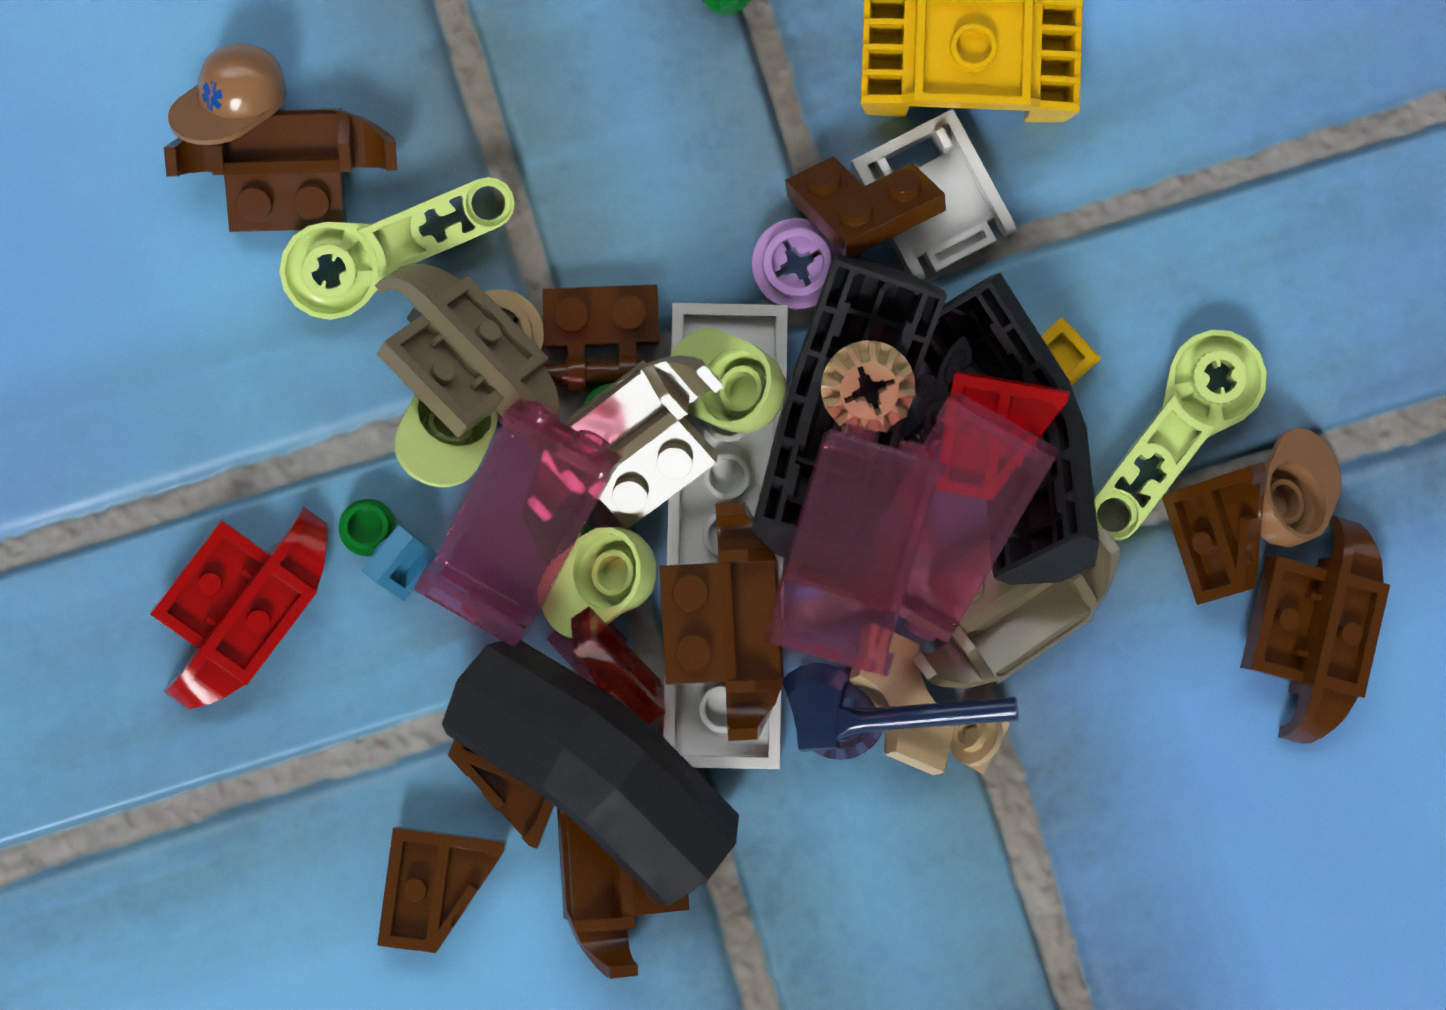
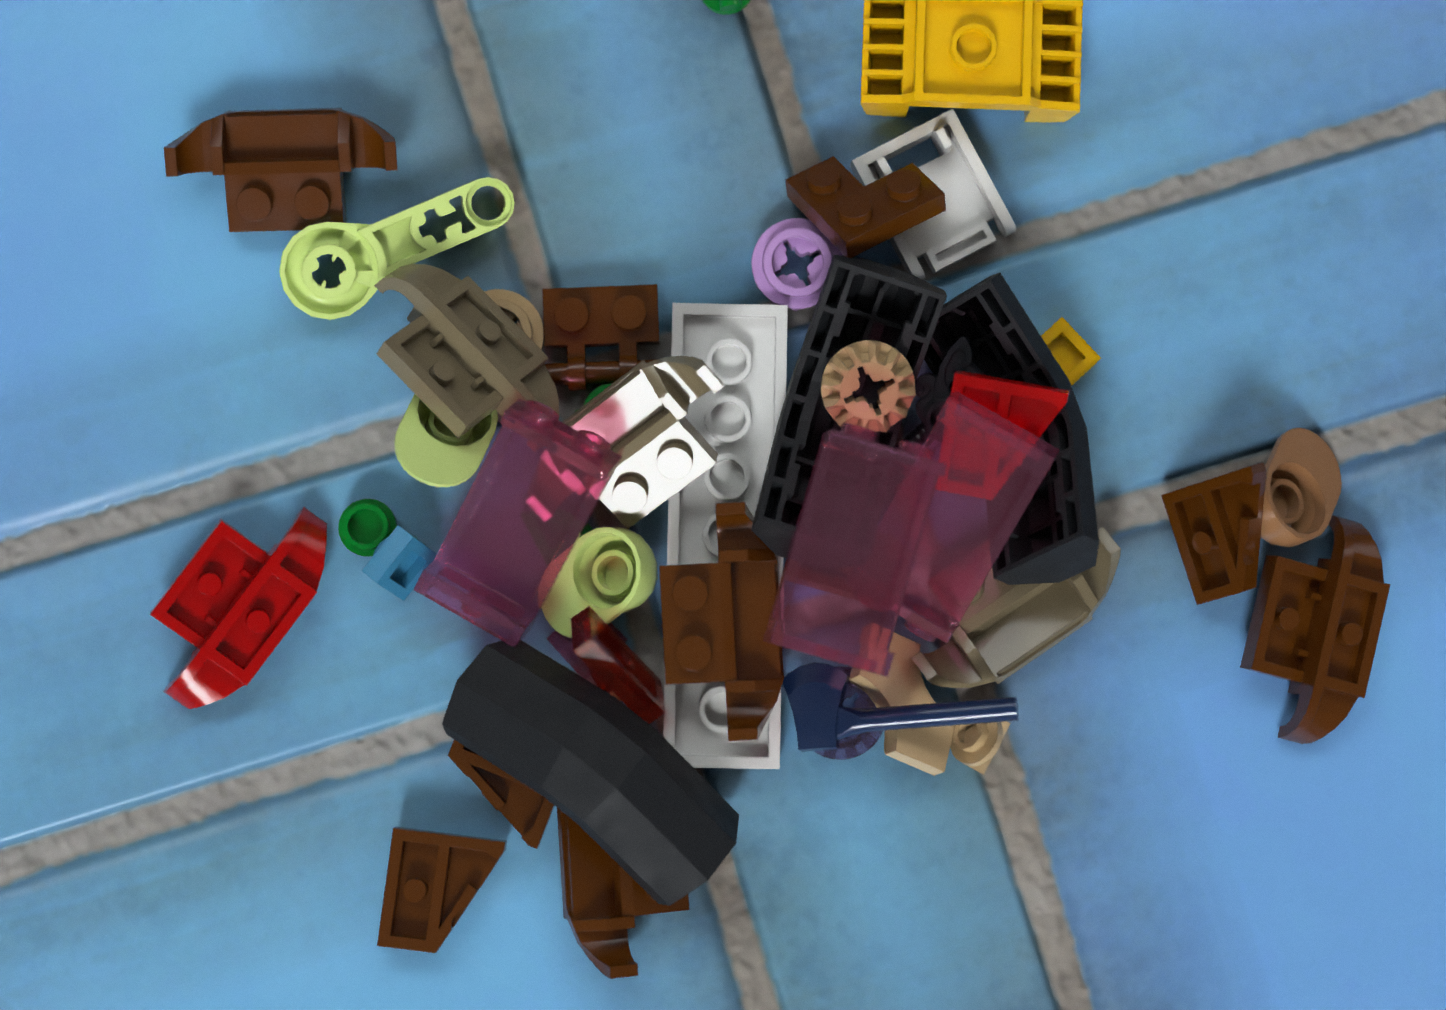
medium nougat cap [168,43,287,145] -> none
yellowish green cap [670,328,786,434] -> none
yellowish green beam [1094,330,1267,541] -> none

